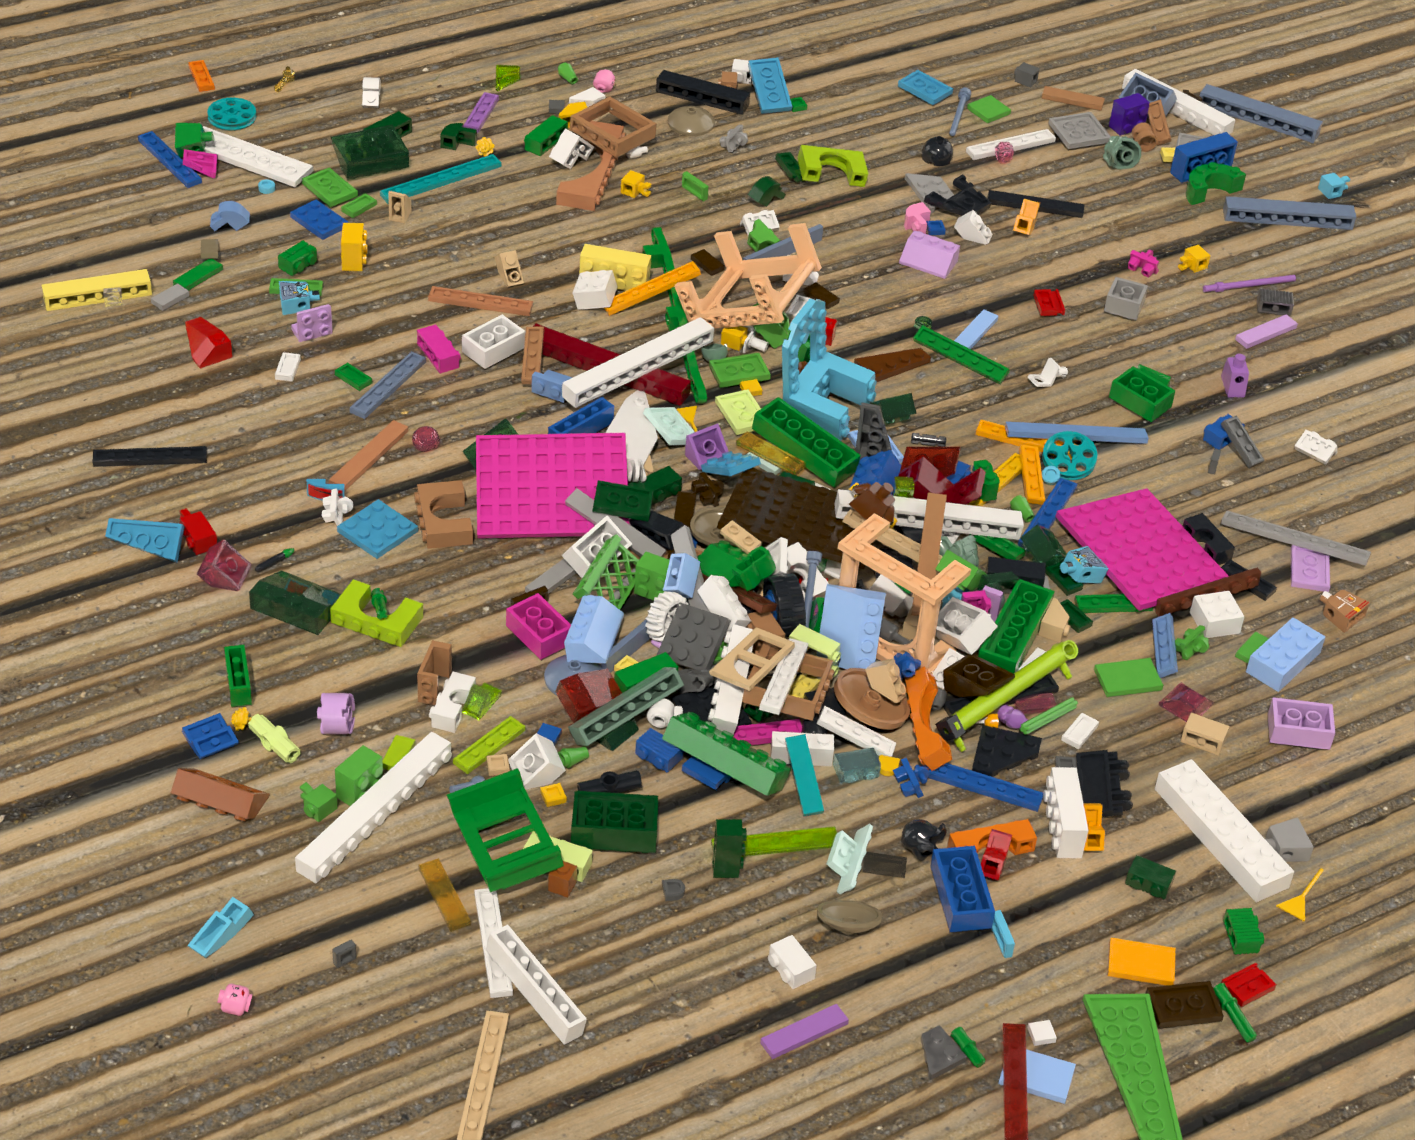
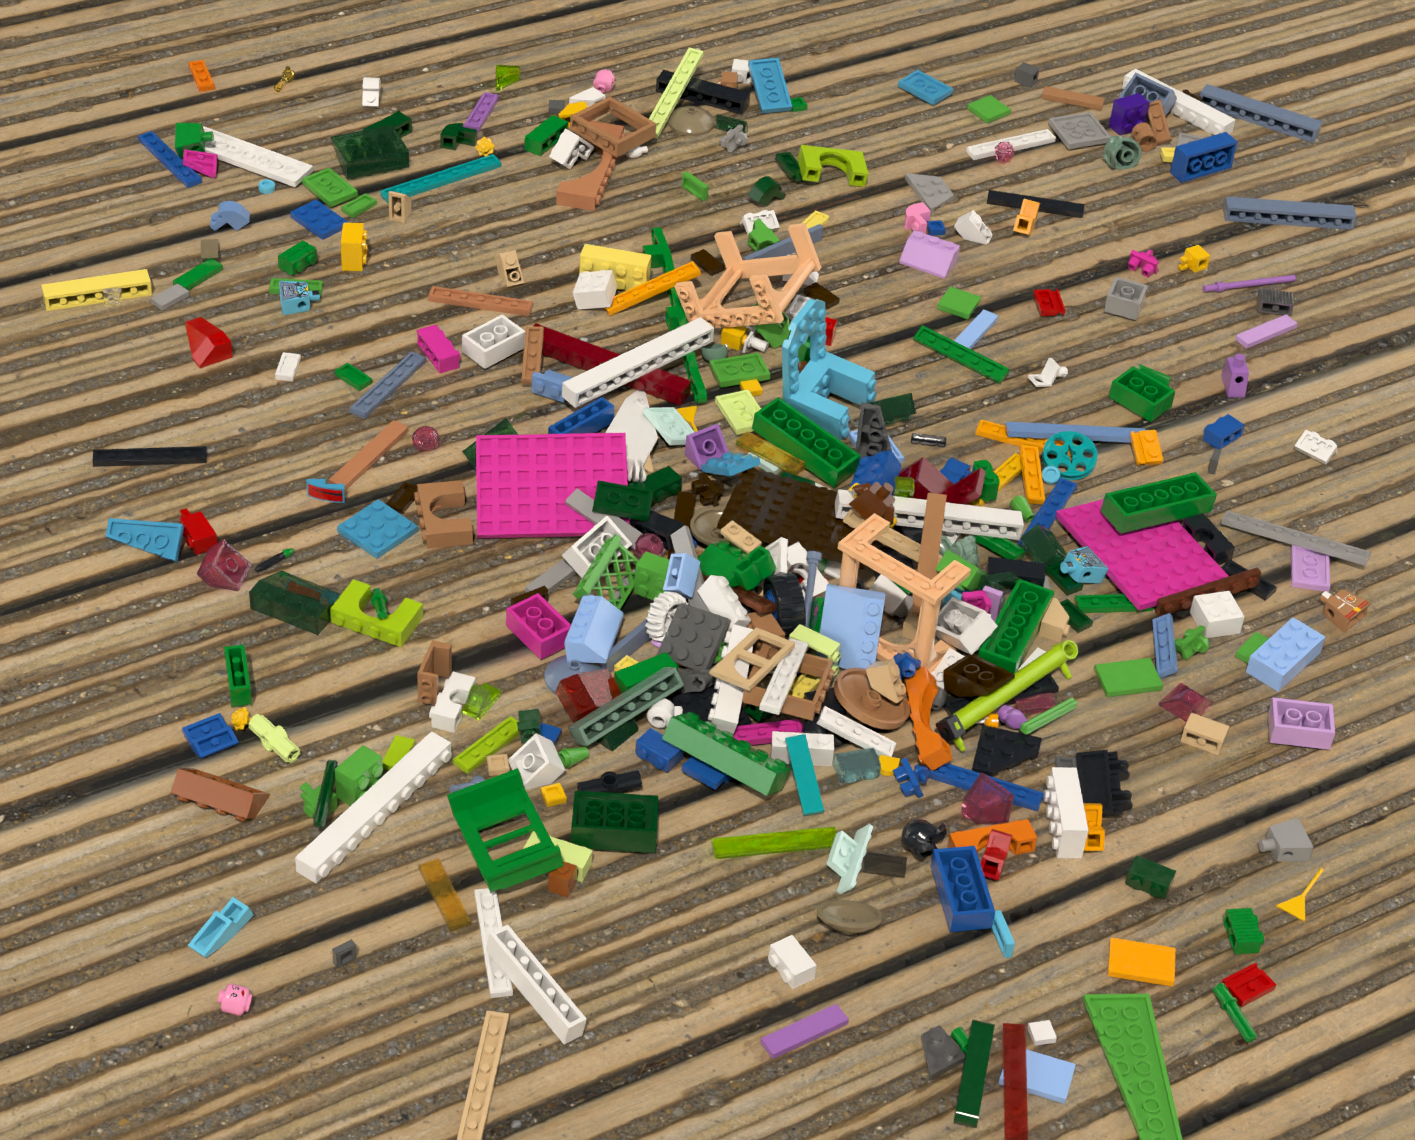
teal wedge [207,97,256,130] -> none
lavender bracket [291,304,332,342] -> none
lavender brick [317,693,355,734] -> none
white hips [322,489,353,526] -> none
bright green cone [558,62,578,85] -> none
yellow brick [620,170,652,198] -> none
dark grey tile [662,879,685,901] -> none
dark green brick [712,819,747,878] -> none
reddish brown wing [854,348,931,382] -> none
dark grey piece [879,617,915,651] -> none
clear red slope [900,447,961,477] -> none
clear green tile [914,316,932,330] -> none
black cylinder [921,136,953,166] -> none
black wing [924,174,991,216] -> none
sand blue piece [949,87,971,136] -> none
white tile [1061,713,1099,749] -> none
dark brown plate [1146,981,1224,1028] -> none
white brick [1155,759,1294,903] -> none
green brick [1186,162,1246,205] -> none
dark grey tile [1221,415,1264,468] -> none
medium azure brick [1318,173,1350,199] -> none
none -> dark green axle [313,760,338,828]
none -> dark brown tile [386,482,417,514]
none -> dark green brick [517,709,543,744]
none -> clear pink hair [633,533,664,560]
none -> yellowish green plate [649,48,703,139]
none -> clear green slope [715,114,748,134]
none -> light yellow tile [802,210,829,229]
none -> bright green tile [937,286,981,319]
none -> dark green beam [954,1019,995,1128]
none -> clear pink slope [961,772,1014,825]
none -> green brick [1100,472,1217,534]
none -> light orange plate [1129,430,1164,466]

